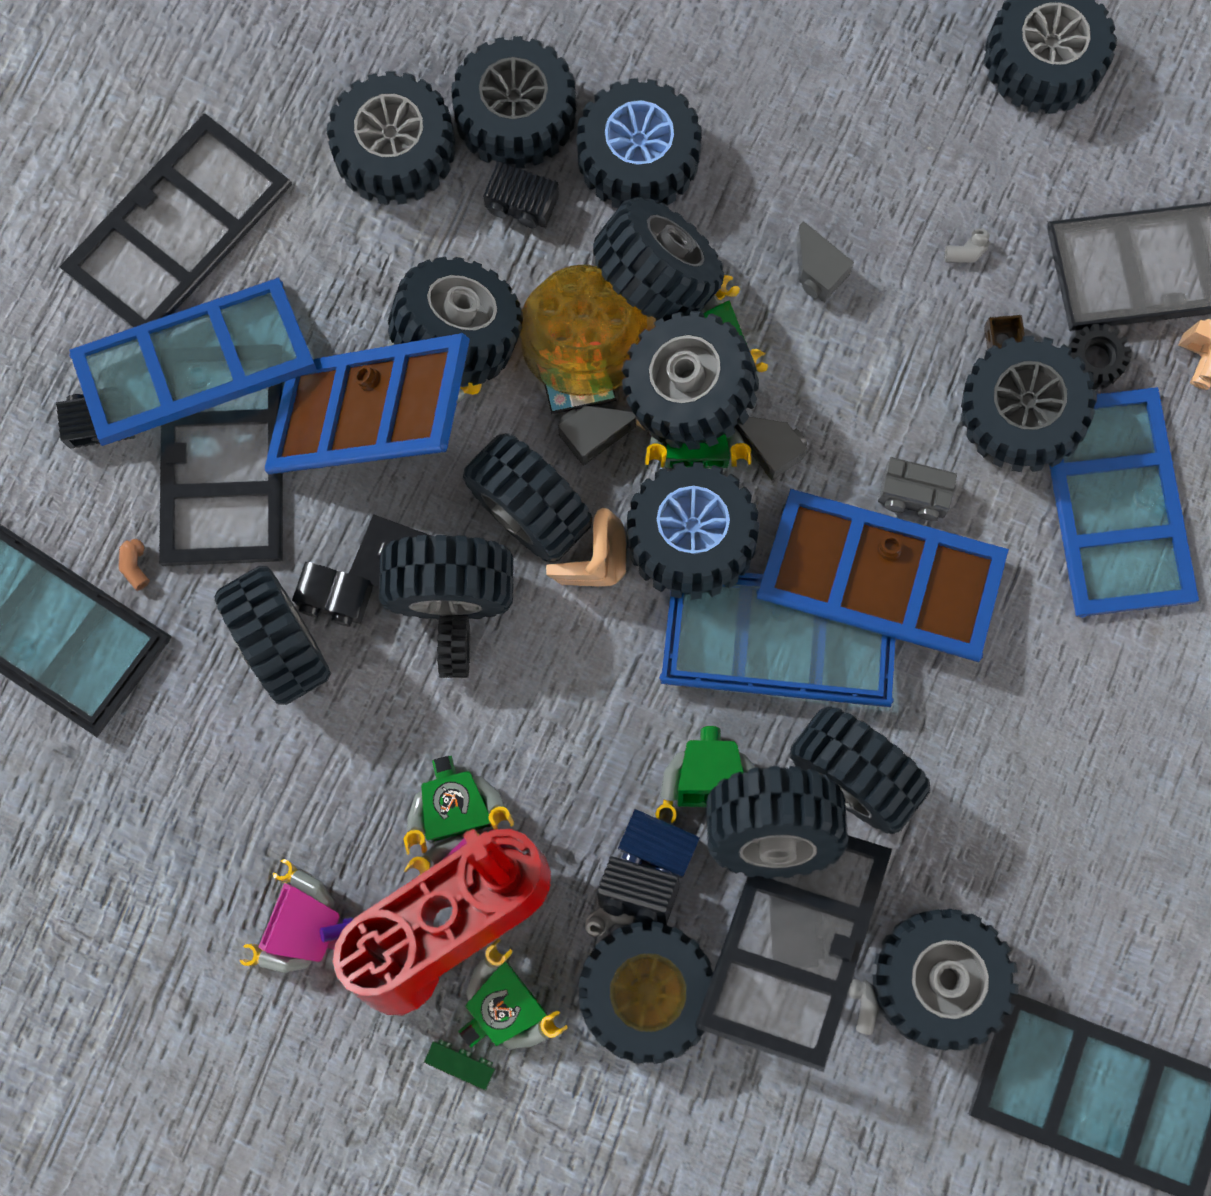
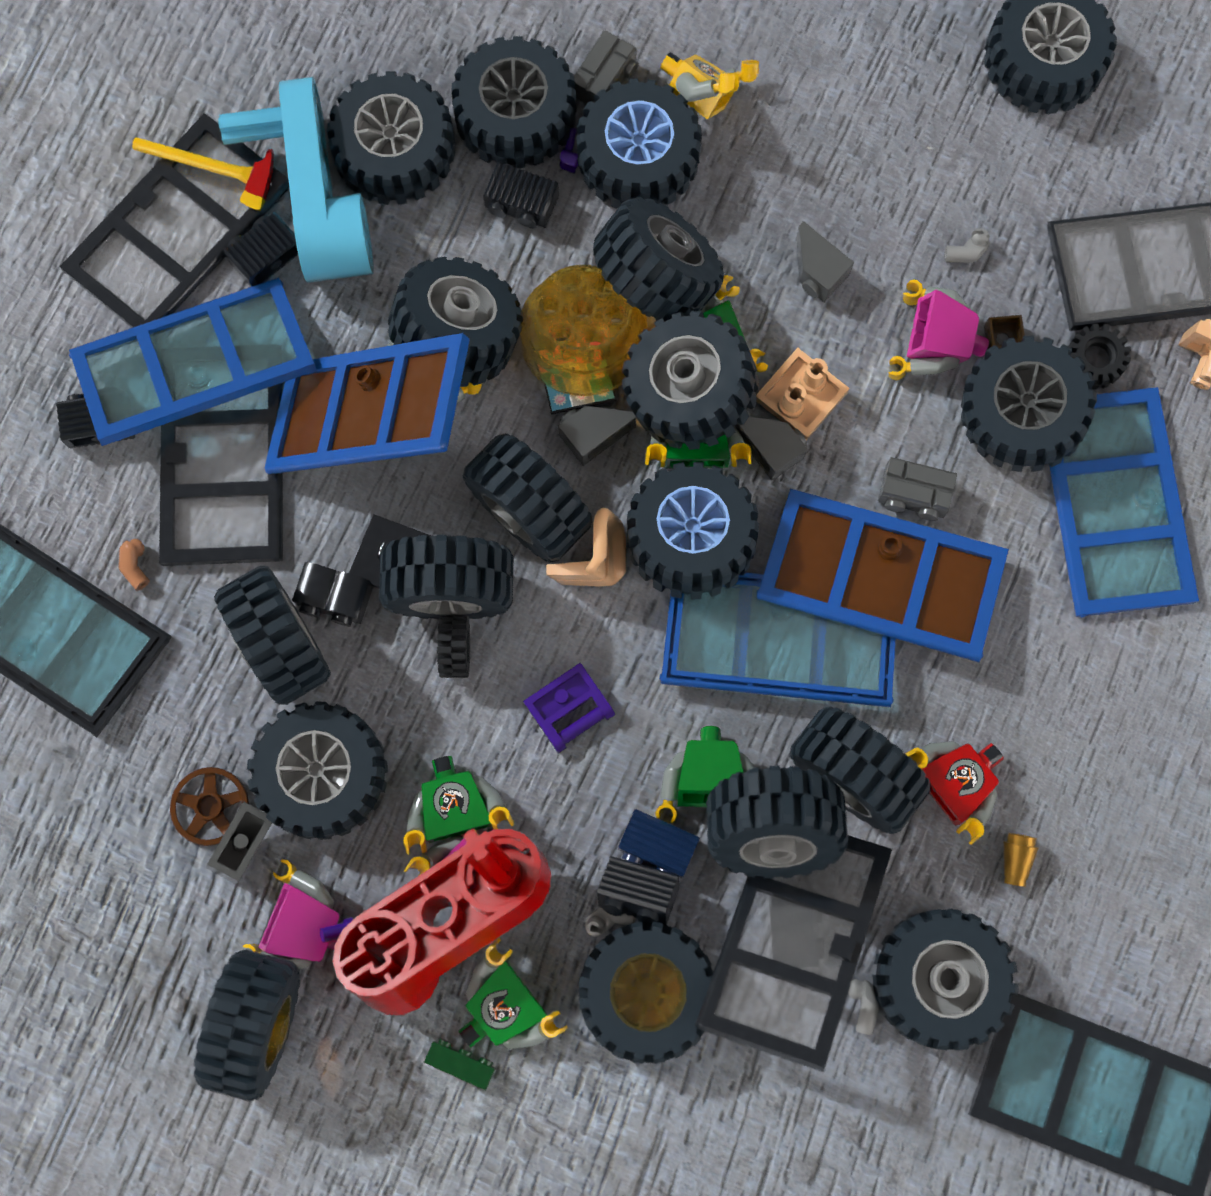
none -> yellow piece [132,137,274,211]
none -> reddish brown wheel [170,767,249,846]
none -> black wheel [193,949,300,1102]
none -> dark grey slope [206,801,272,885]
none -> medium azure beam [218,77,374,283]
none -> black brick [224,212,298,287]
none -> black wheel [247,701,388,840]
none -> dark purple plate [523,662,616,754]
none -> dark purple hand [560,128,578,173]
none -> dark grey brick [574,30,639,103]
none -> torso [660,52,759,120]
none -> light nougat plate [756,347,850,441]
none -> dark pink torso [888,280,989,380]
none -> torso [905,741,1004,845]
none -> pearl gold cone [1003,833,1039,887]

